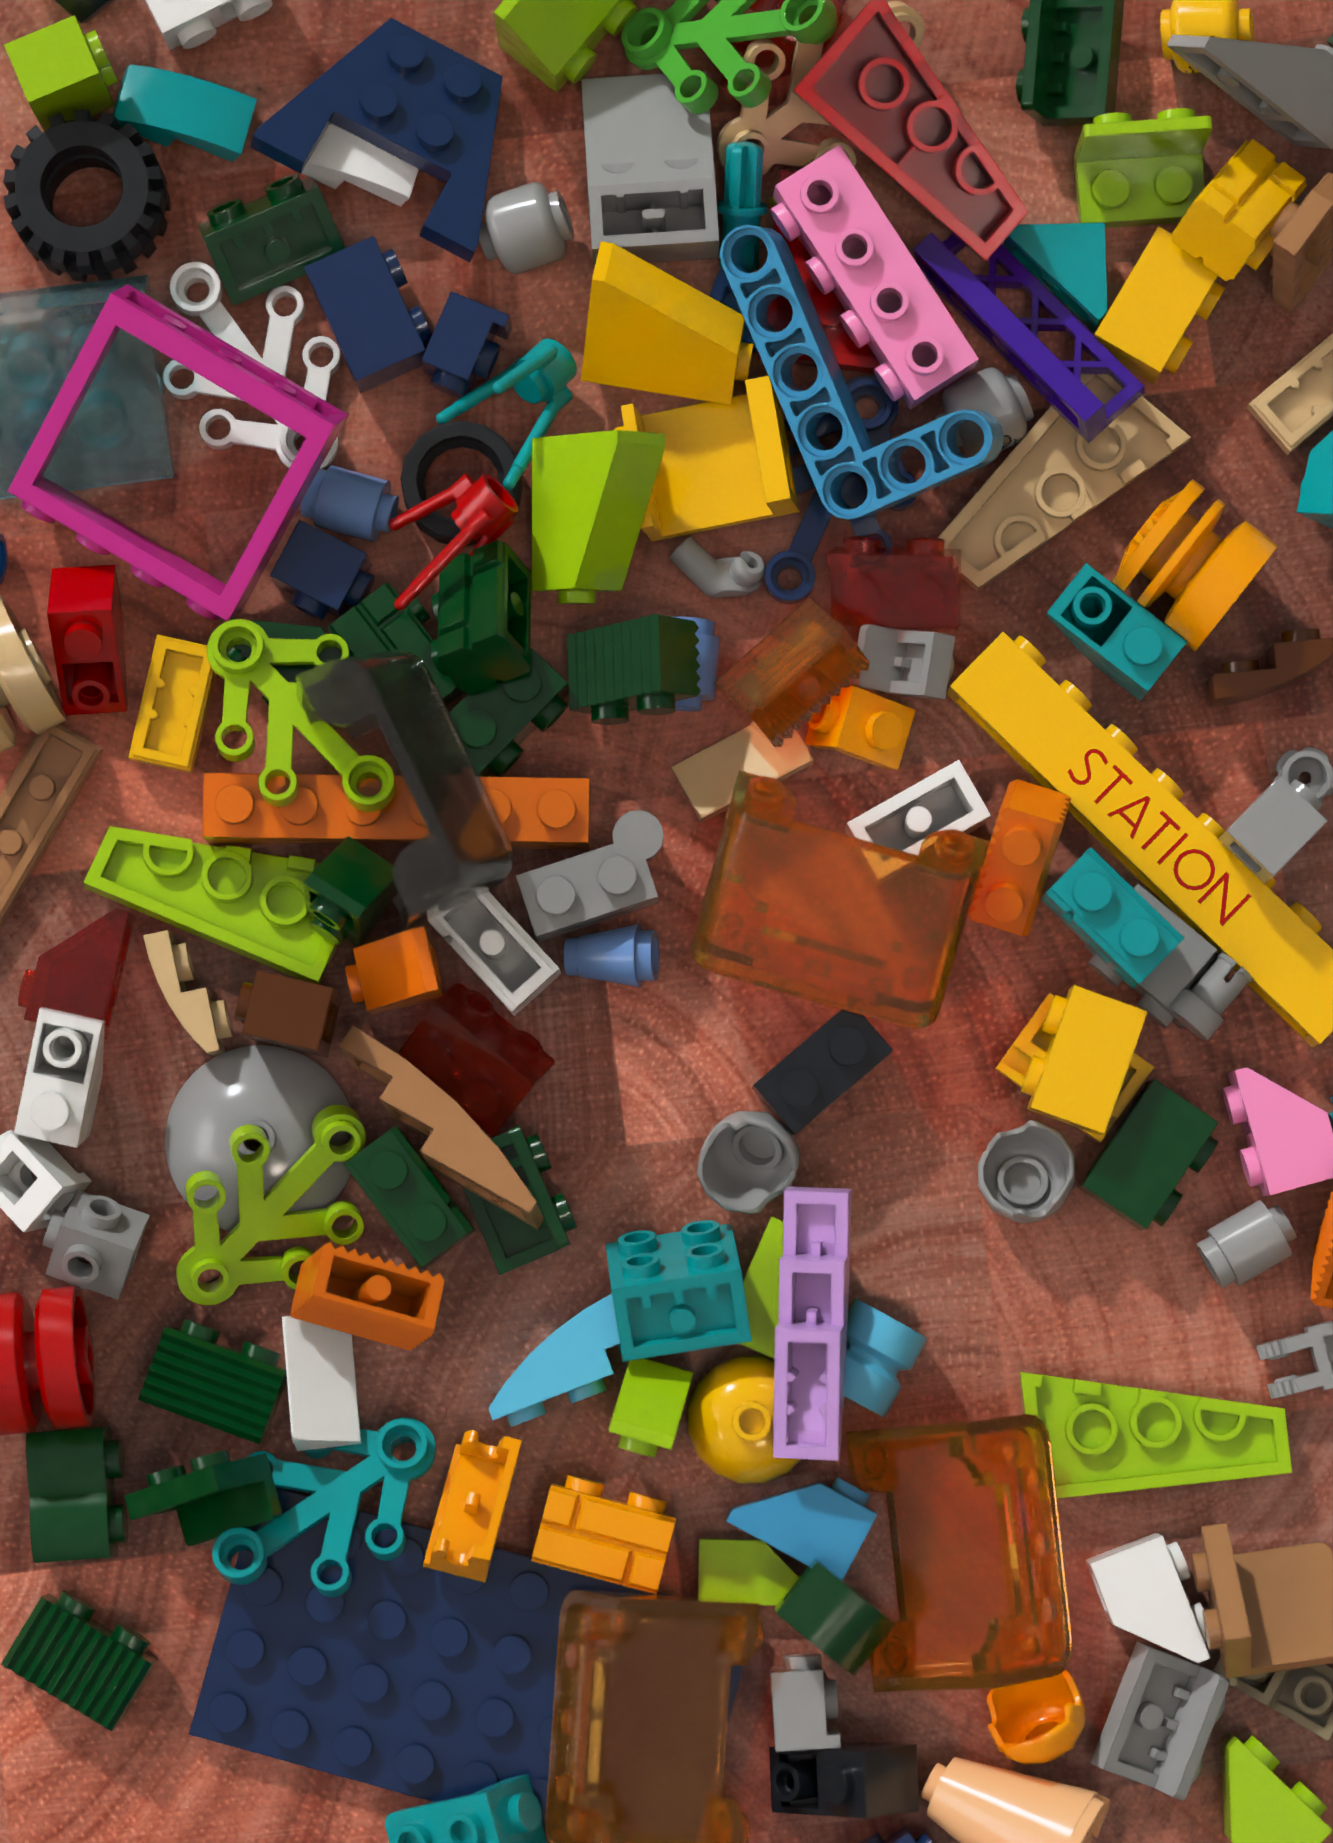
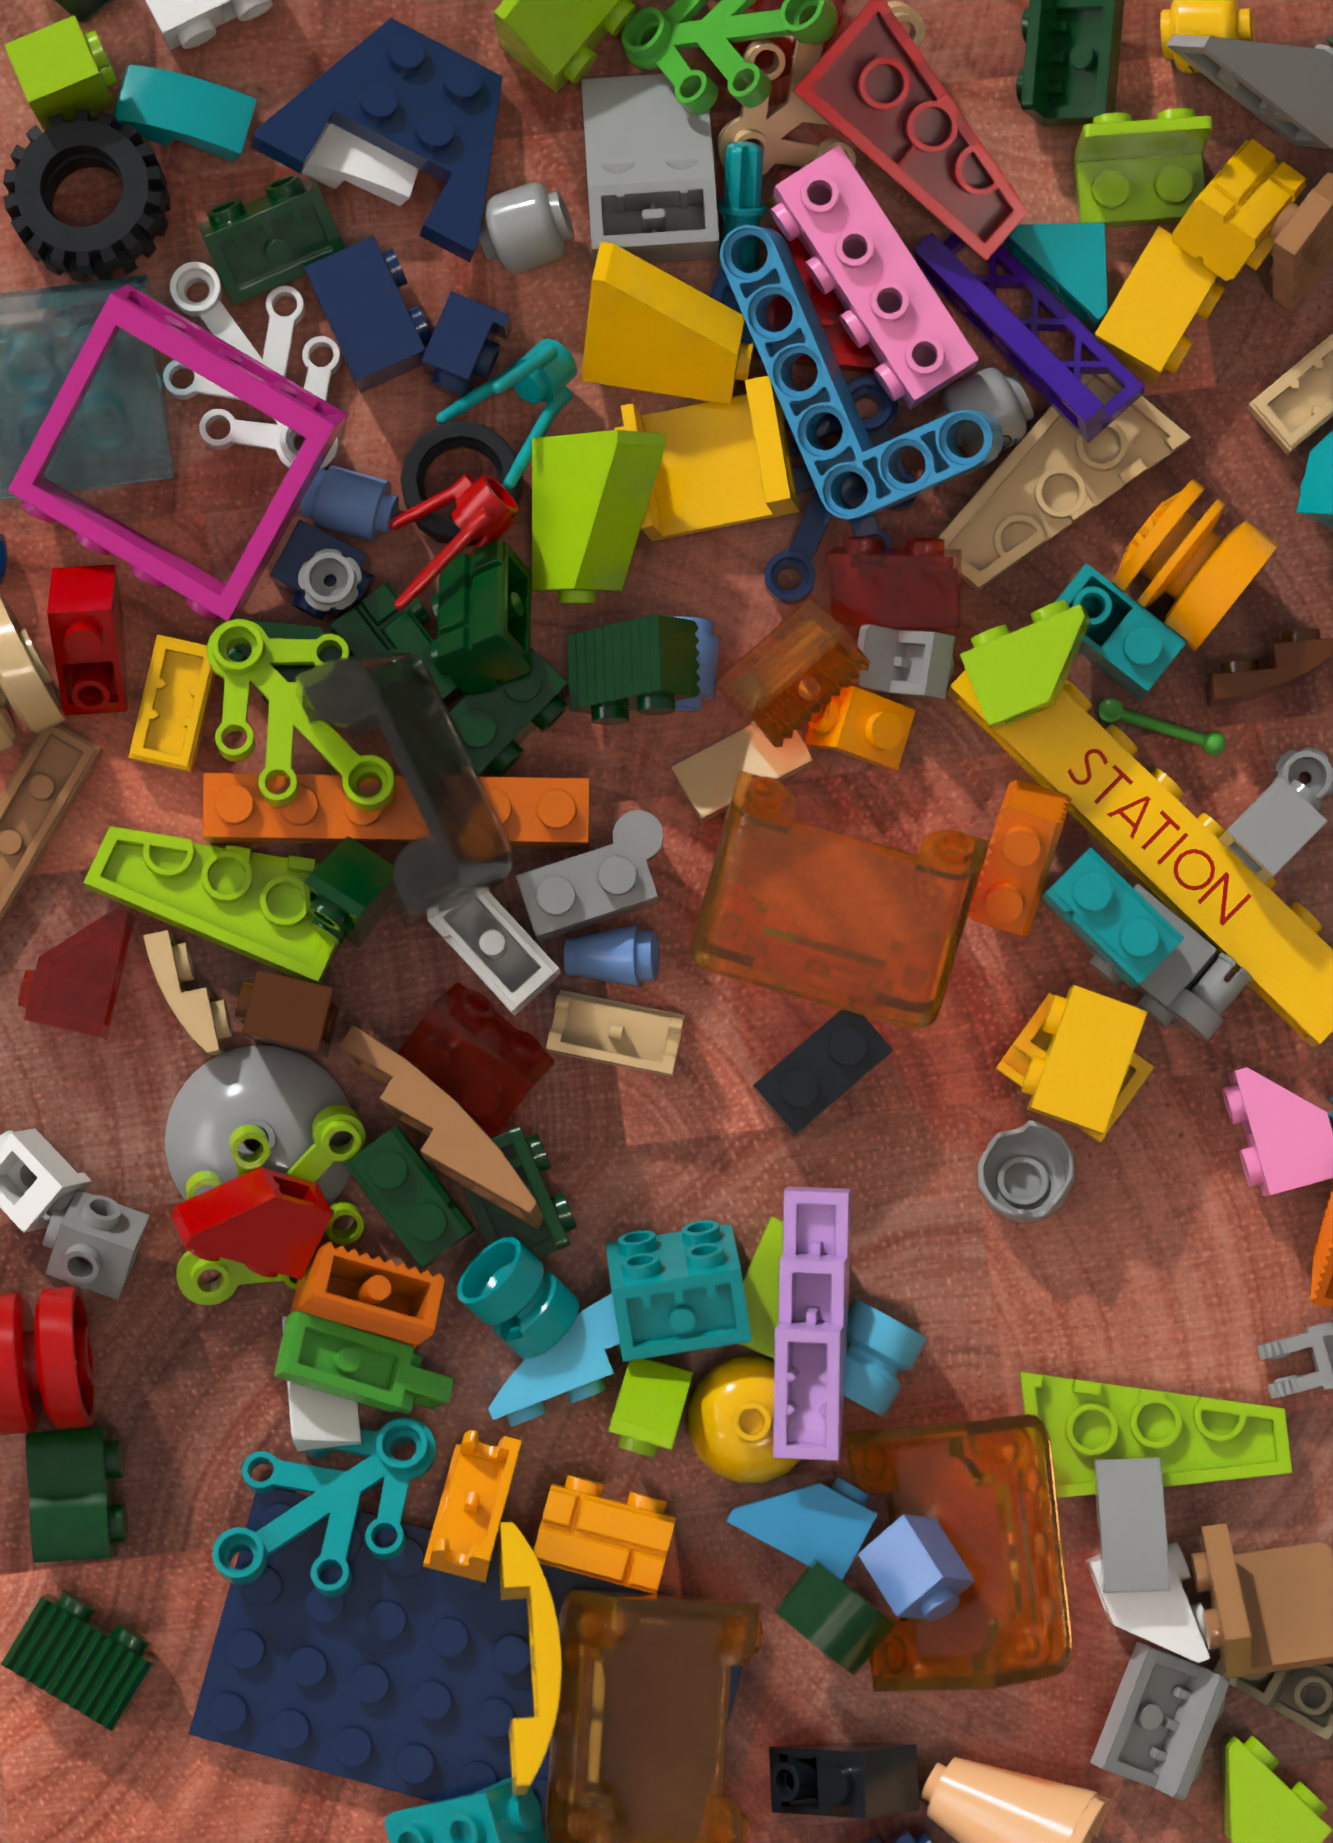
white slope [14,1007,105,1148] -> none
dark green bracket [124,1450,282,1546] -> none
dark green brick [138,1319,287,1444] -> none
orange slope [345,926,446,1015] -> none
light grey arm [669,537,766,598] -> none
light grey hair [697,1111,800,1214] -> none
lime tile [698,1538,799,1606] -> none
light grey brick [770,1653,841,1752] -> none
white brick [844,760,991,885] -> none
light orange hair [986,1662,1086,1765] -> none
dark green brick [1077,1079,1219,1230] -> none
light grey brick [1196,1200,1297,1288] -> none
none -> red slope [171,1167,333,1280]
none -> bright green hinge [274,1311,454,1414]
none -> light grey plate [298,549,362,612]
none -> teal wheel [457,1237,579,1359]
none -> yellow slope [497,1522,561,1796]
none -> tan hinge [546,990,685,1078]
none -> medium blue brick [858,1514,975,1622]
none -> lime slope [960,600,1091,729]
none -> light grey slope [1094,1457,1170,1593]
none -> bright green hinge [1098,697,1226,756]

